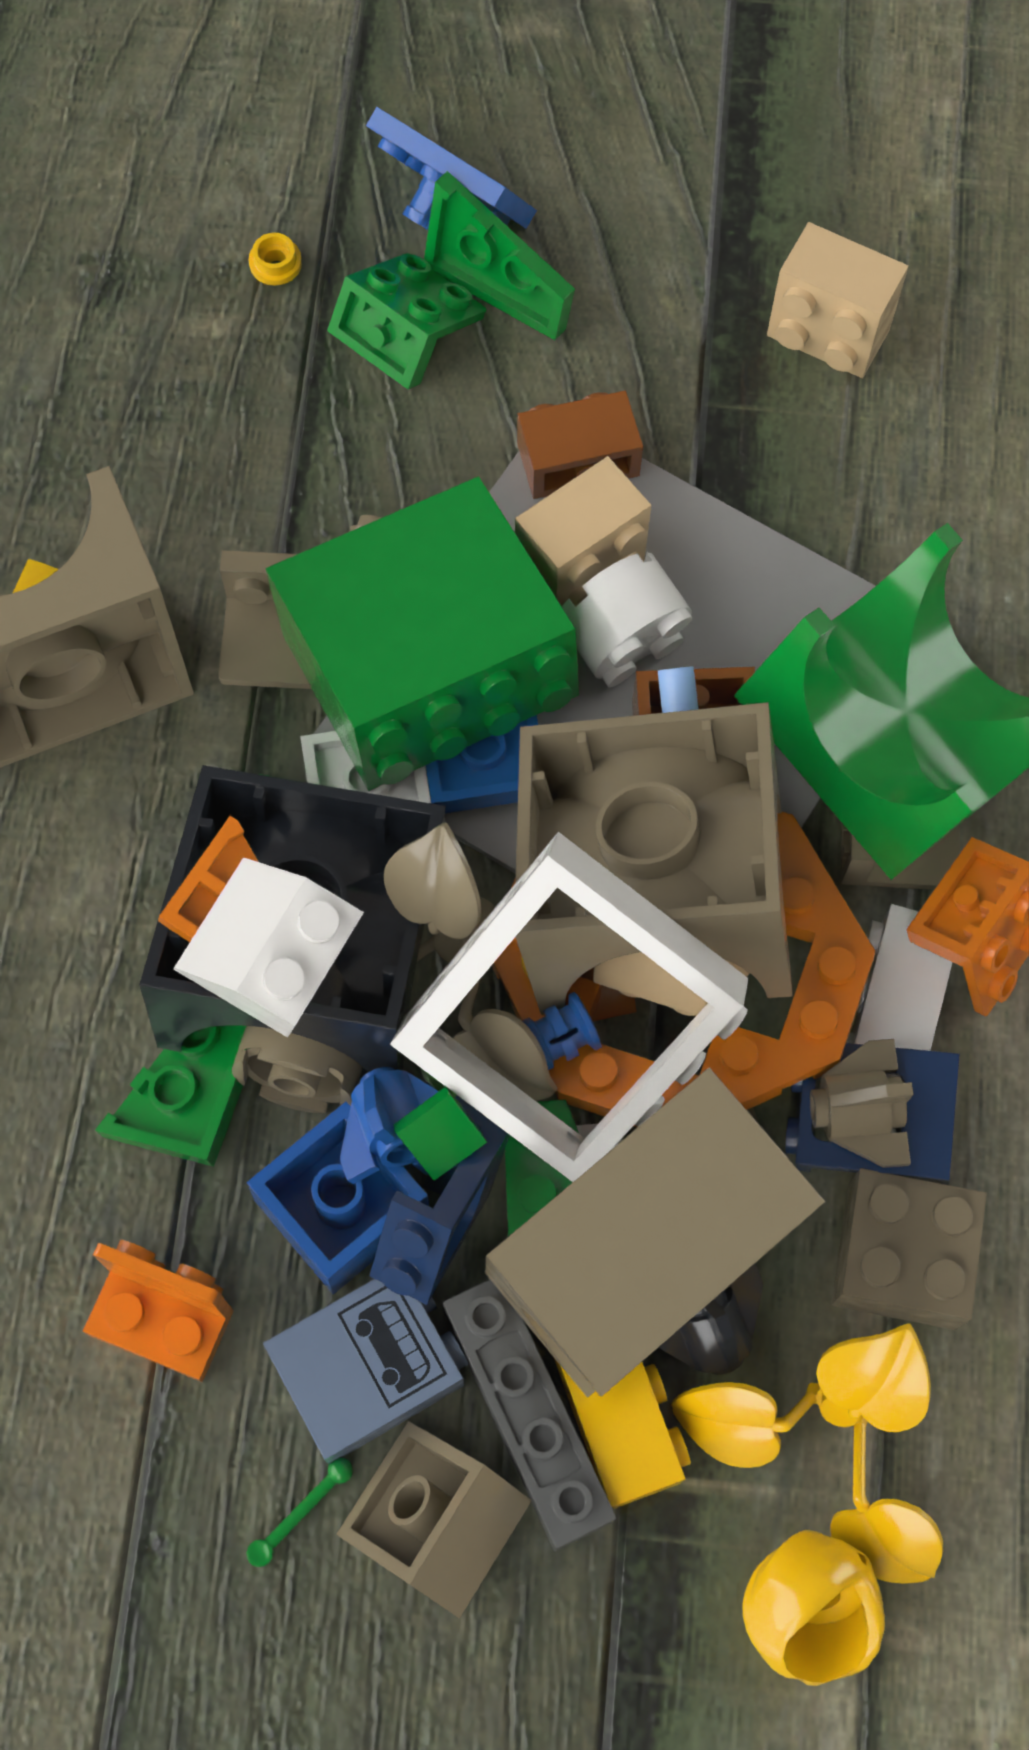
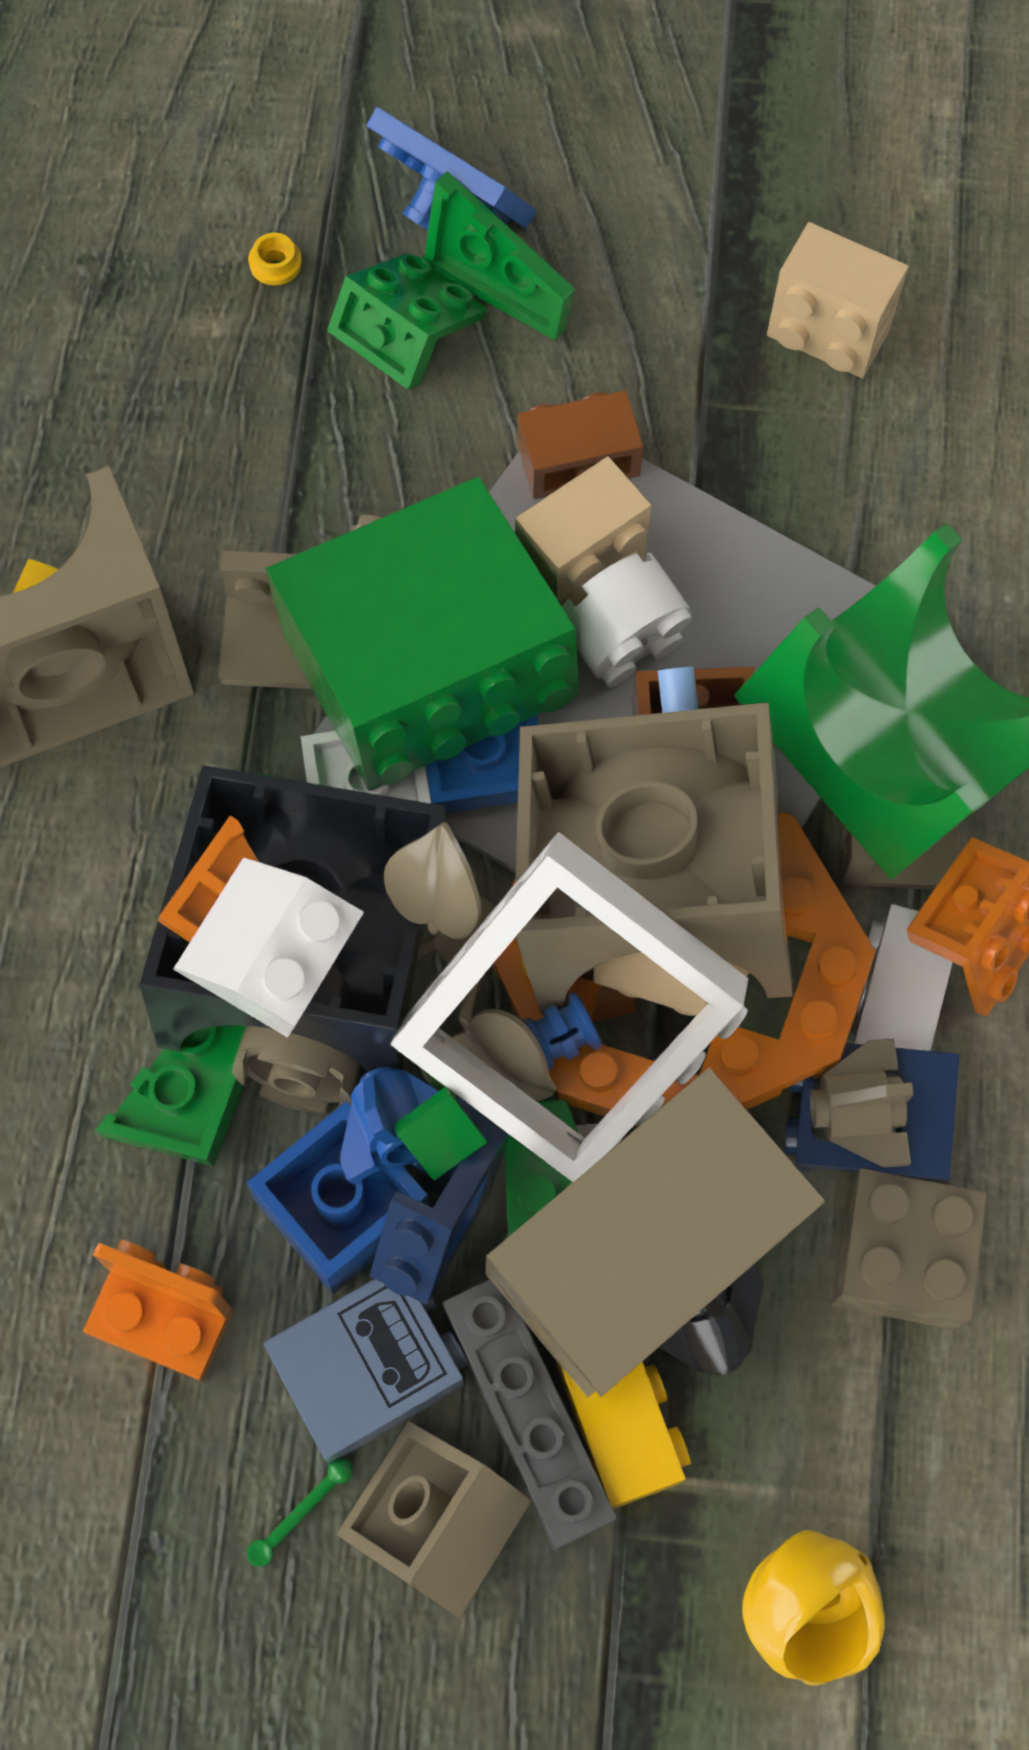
yellow plant [671,1323,943,1584] -> none

